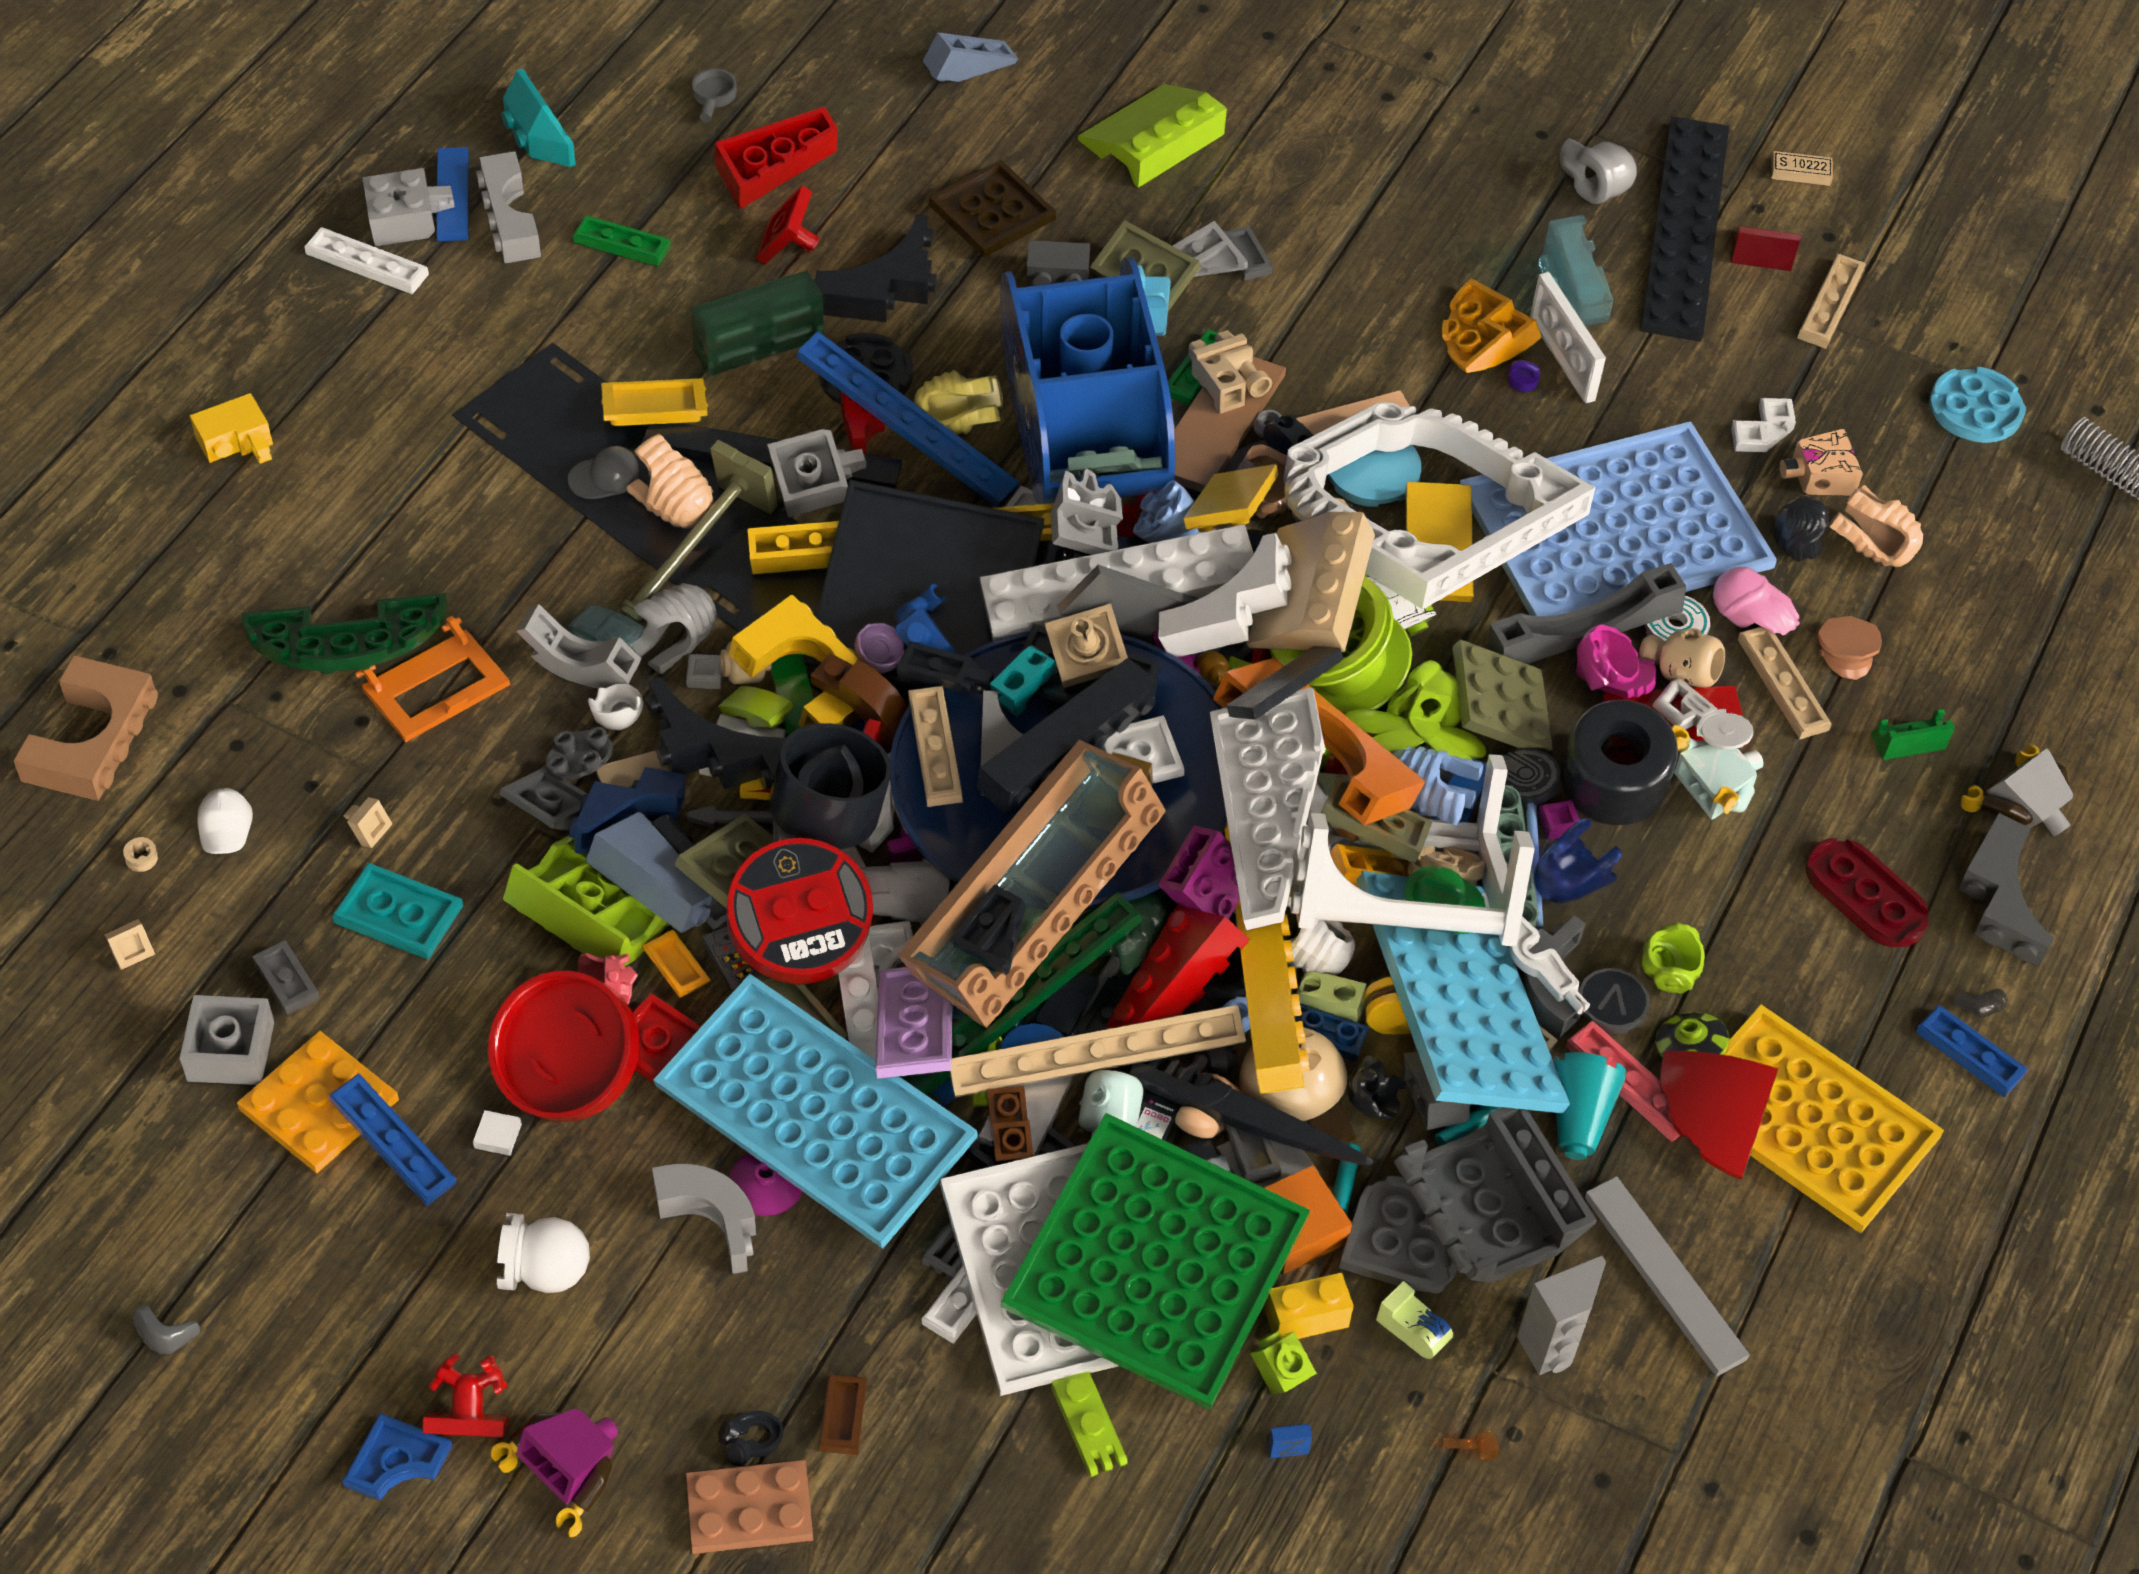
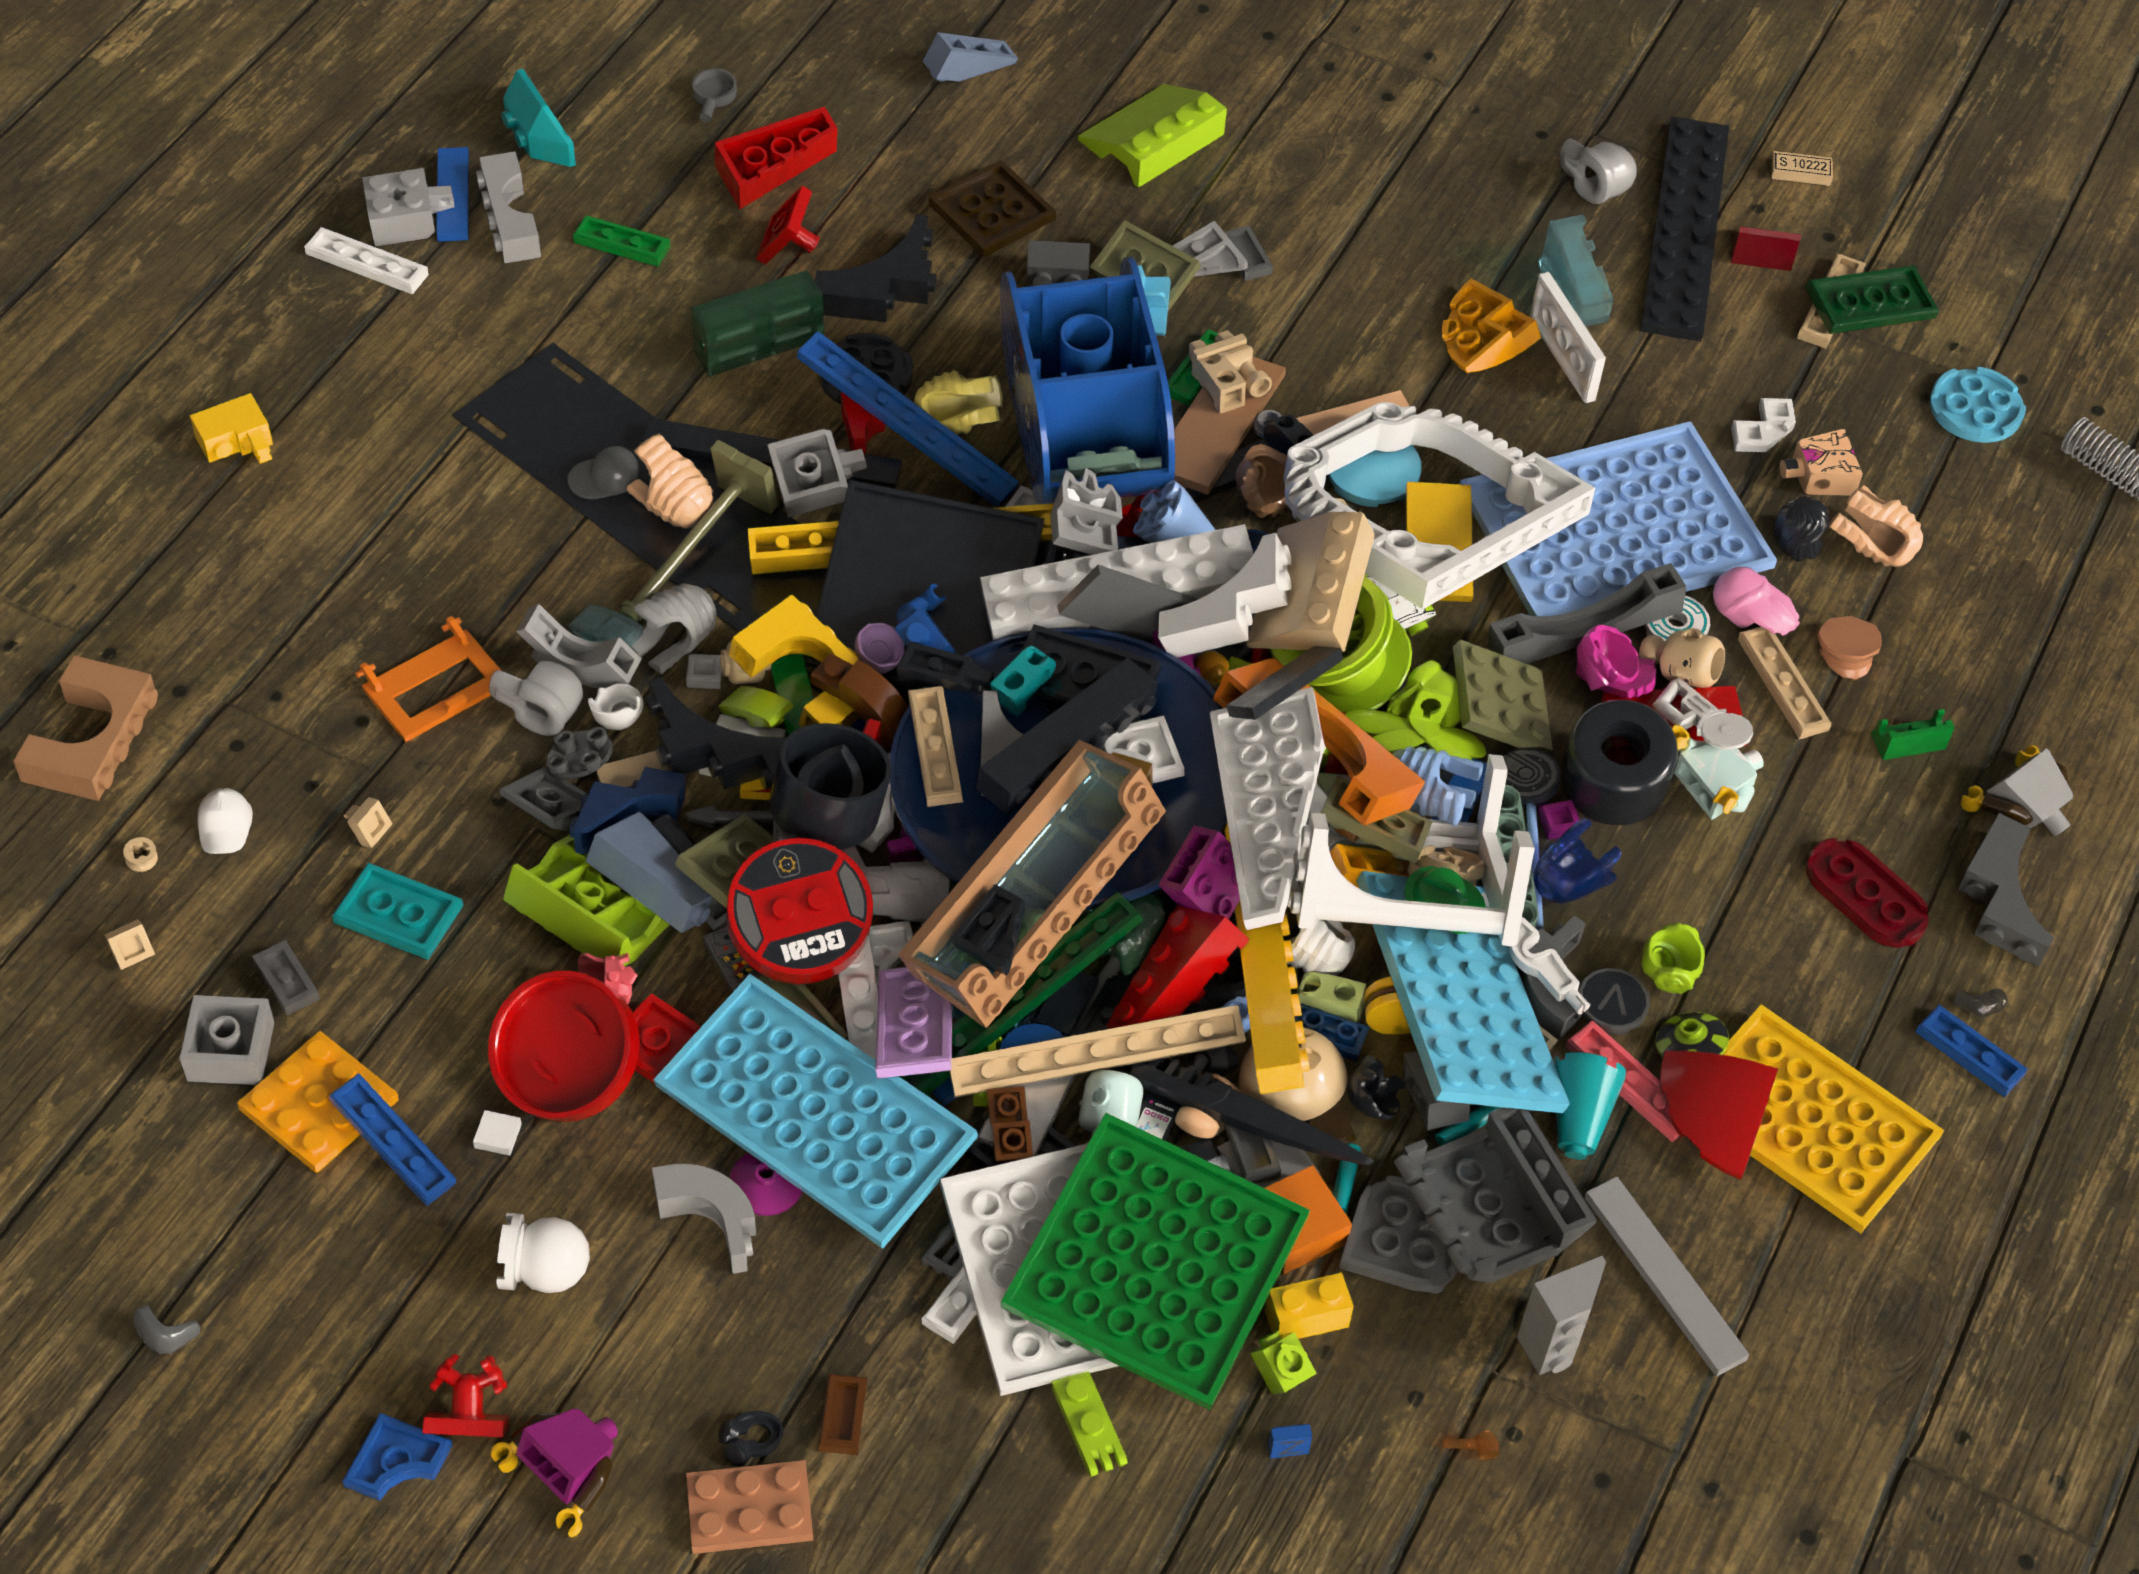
dark green plate [241,593,447,674] -> none
yellow piece [601,378,708,426] -> none
light orange tile [642,929,711,998] -> none
tan plate [1044,603,1128,688] -> none
yellow tile [1183,464,1279,532] -> none
yellowish green leg [1376,1281,1453,1359] -> none
dark purple tile [1508,360,1540,392] -> none
none -> light grey piece [489,661,583,736]
none -> dark green tile [1805,265,1940,334]

